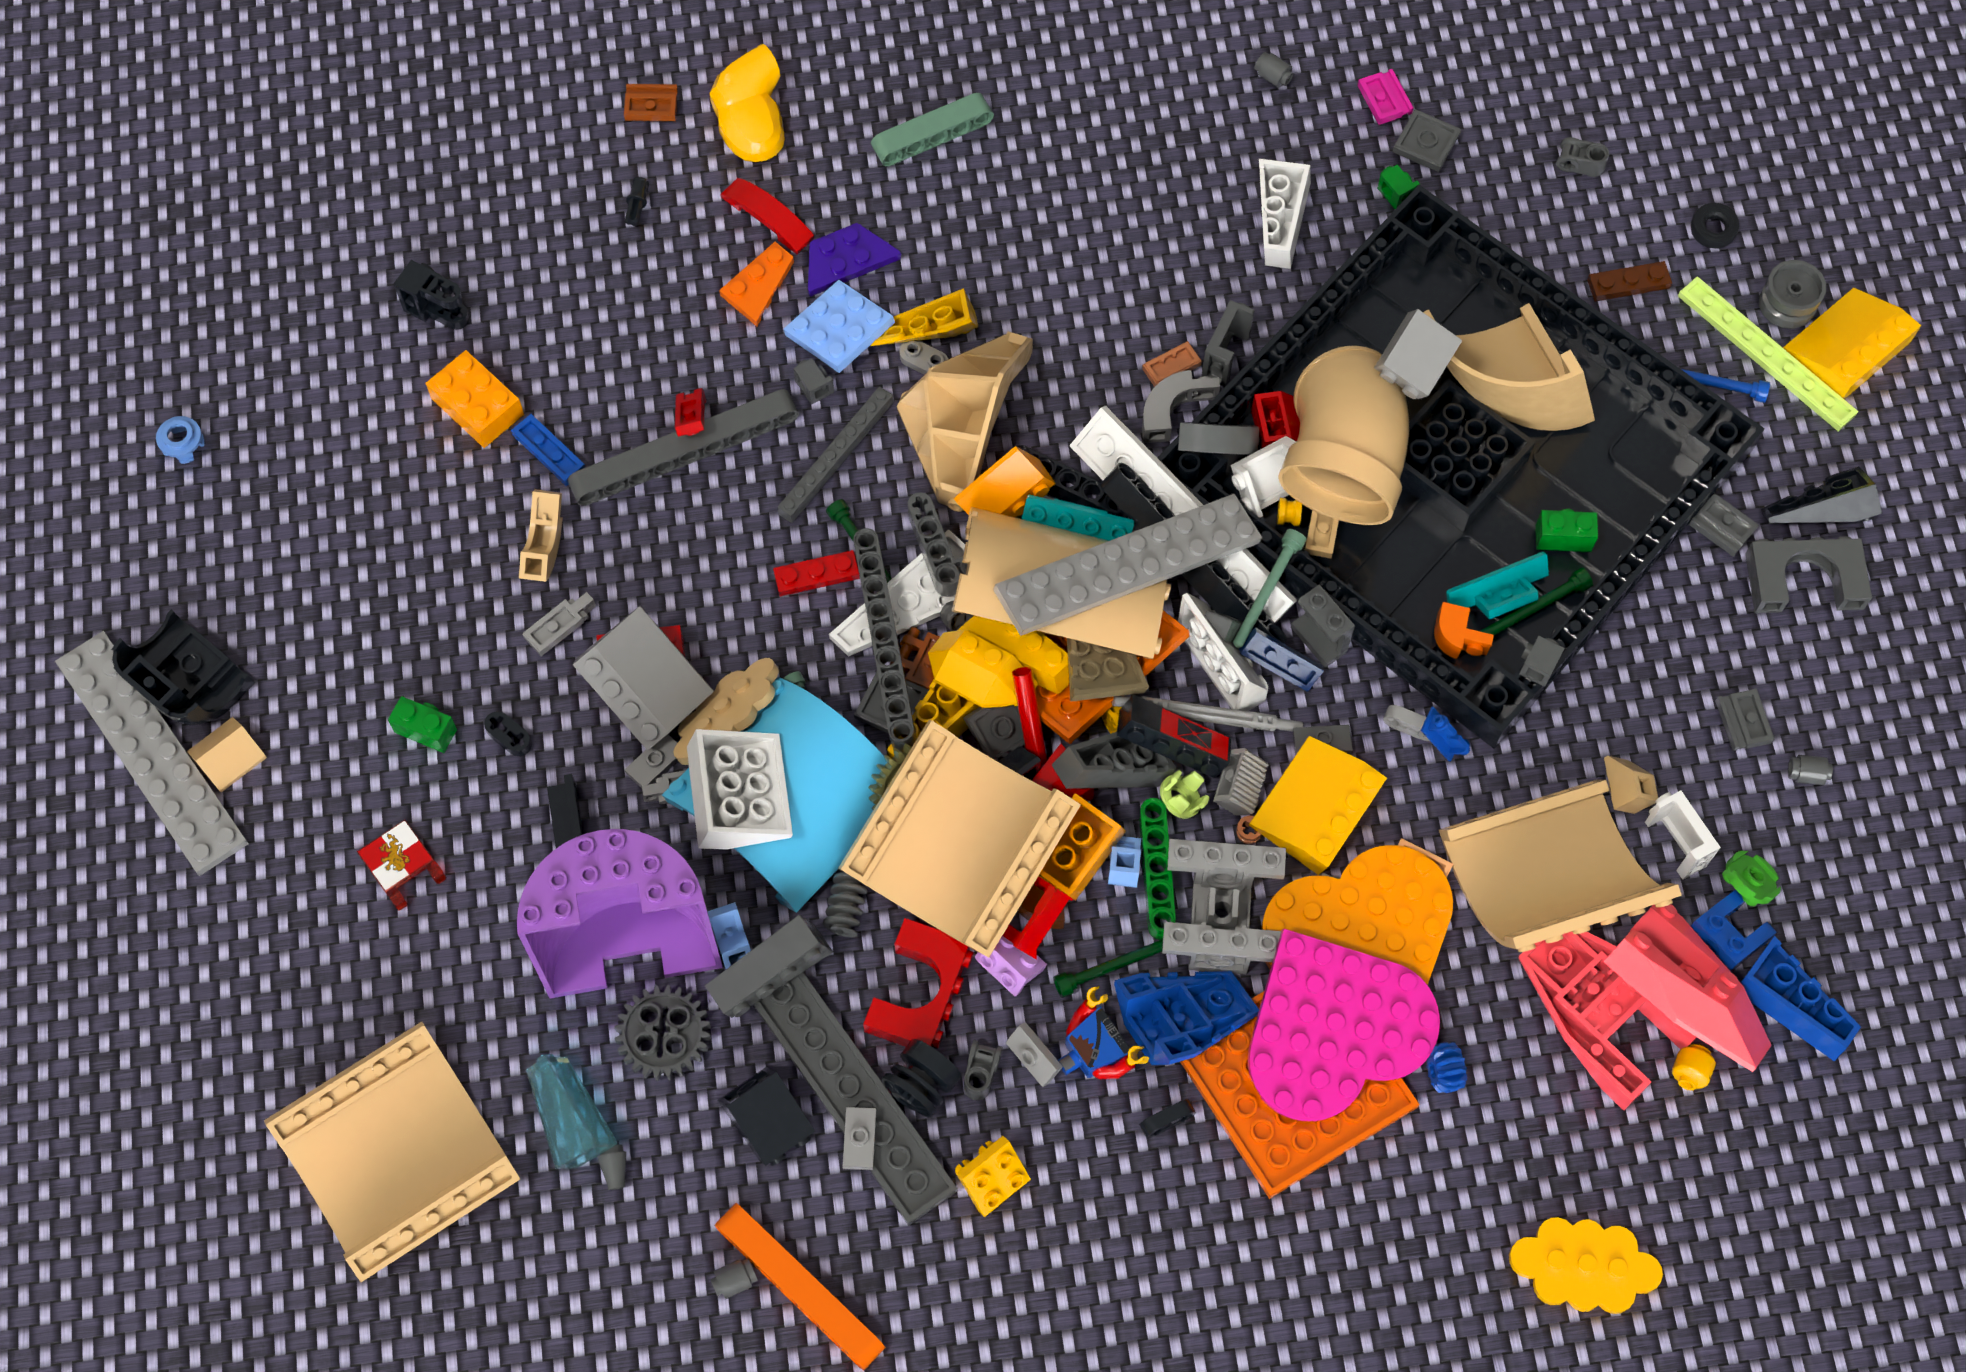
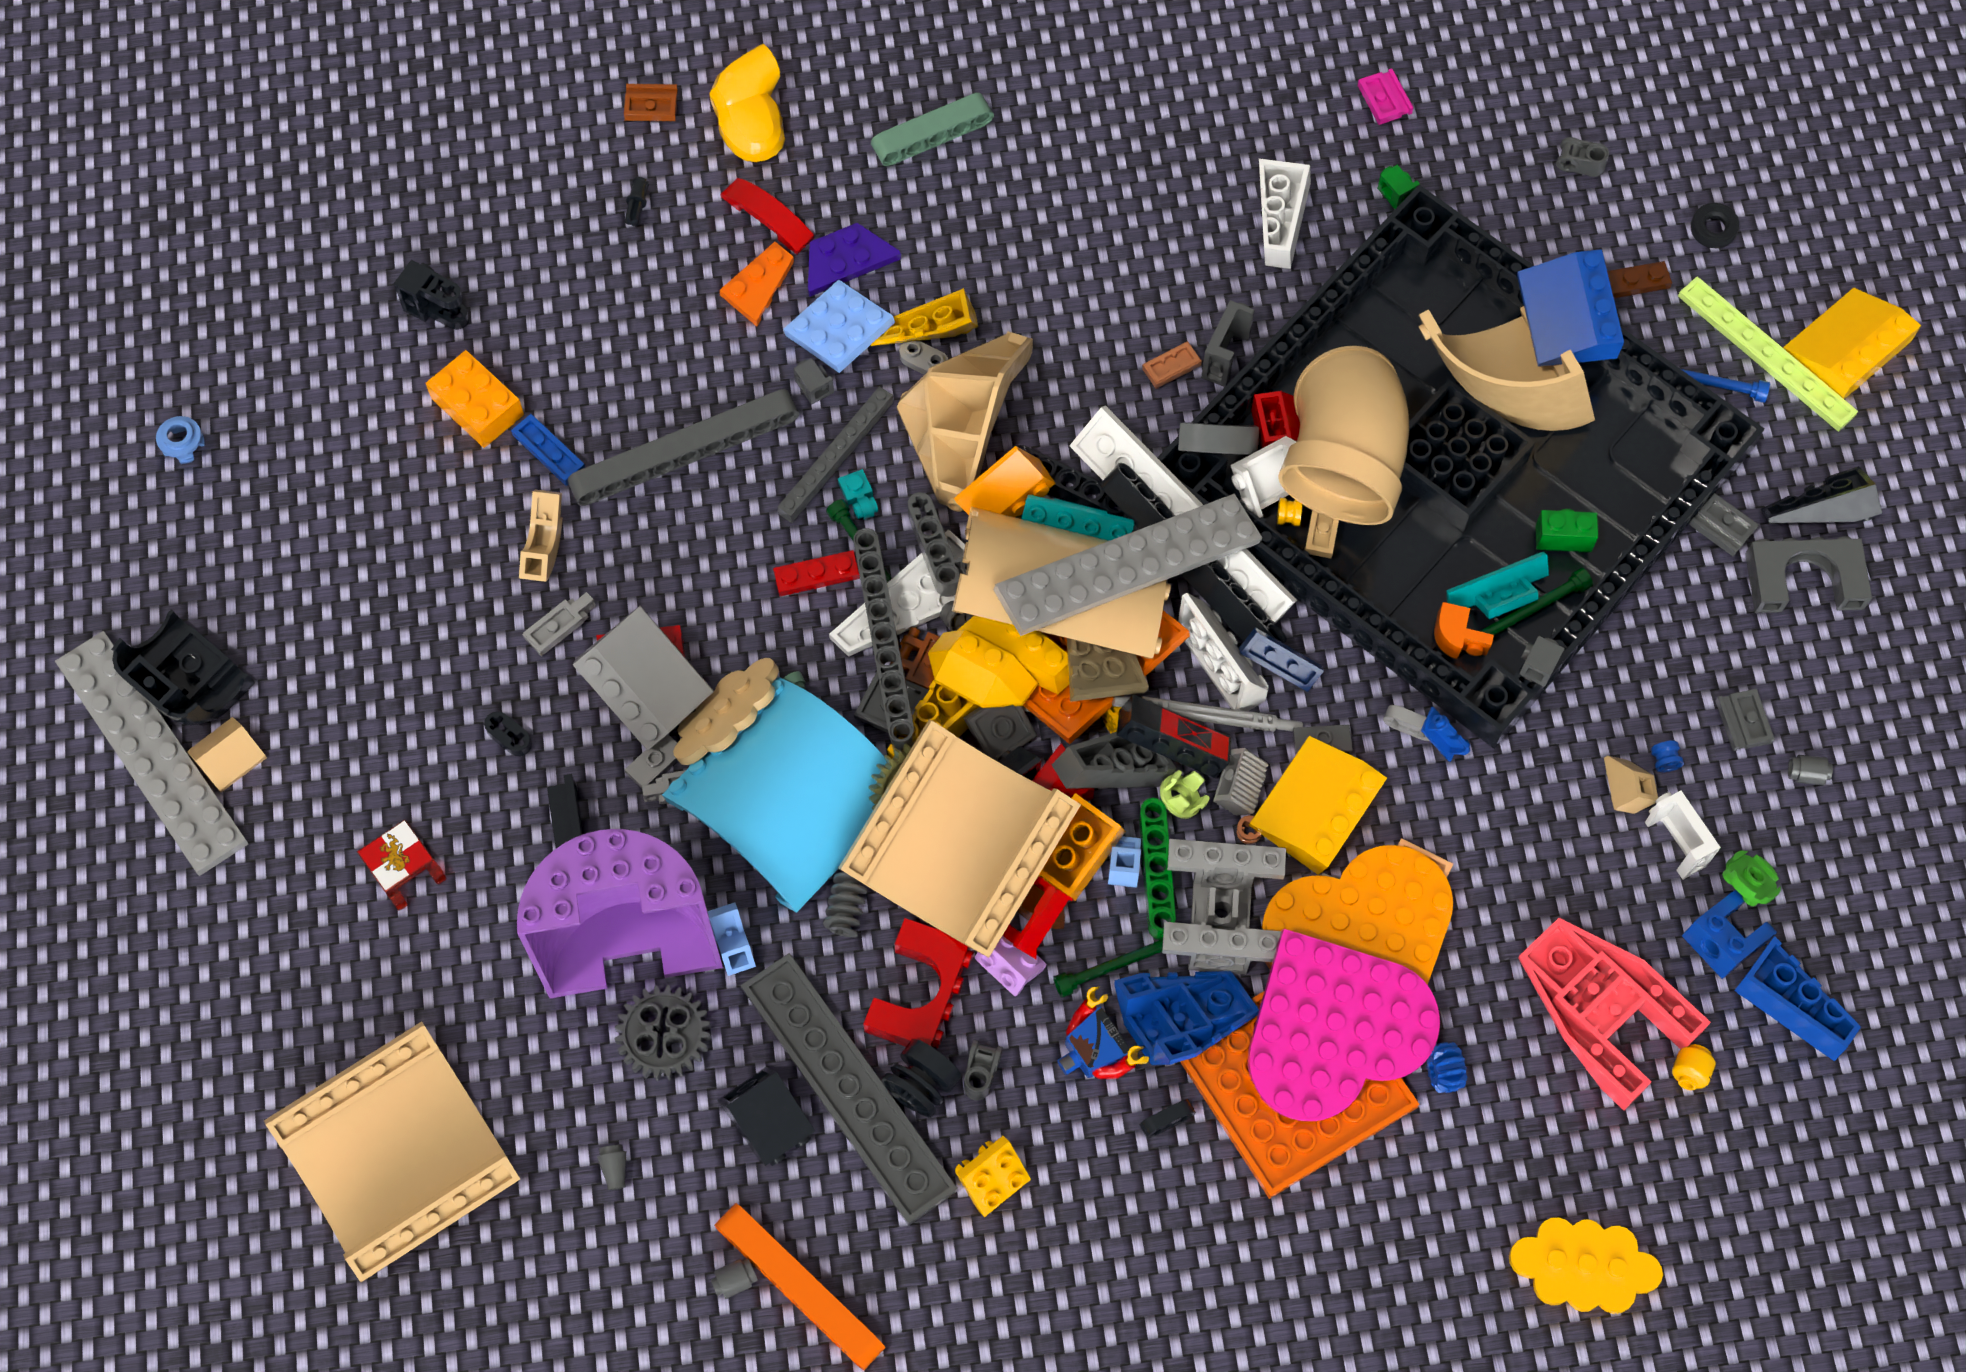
green brick [388,696,457,753] -> none
clear light blue slope [526,1054,617,1169] -> none
red plate [675,388,706,437] -> none
white slope [687,729,793,849] -> none
dark grey wedge [705,915,833,1018] -> none
light grey plate [843,1107,876,1170] -> none
light grey plate [1005,1022,1063,1087] -> none
red piece [1012,667,1047,765] -> none
light grey arch [1142,370,1220,443] -> none
dark grey slope [1205,611,1243,642] -> none
sand green piece [1233,529,1307,648] -> none
dark grey brick [1254,52,1294,88] -> none
dark grey panel [1291,584,1355,668] -> none
light grey brick [1374,309,1462,399] -> none
dark grey plate [1392,109,1461,172] -> none
tan panel [1439,780,1682,952] -> none
coral wedge [1603,904,1772,1072] -> none
dark grey wheel [1759,260,1826,329] -> none
none -> teal plate [838,469,878,520]
none -> blue slope [1517,249,1624,367]
none -> blue wheel [1650,741,1684,772]

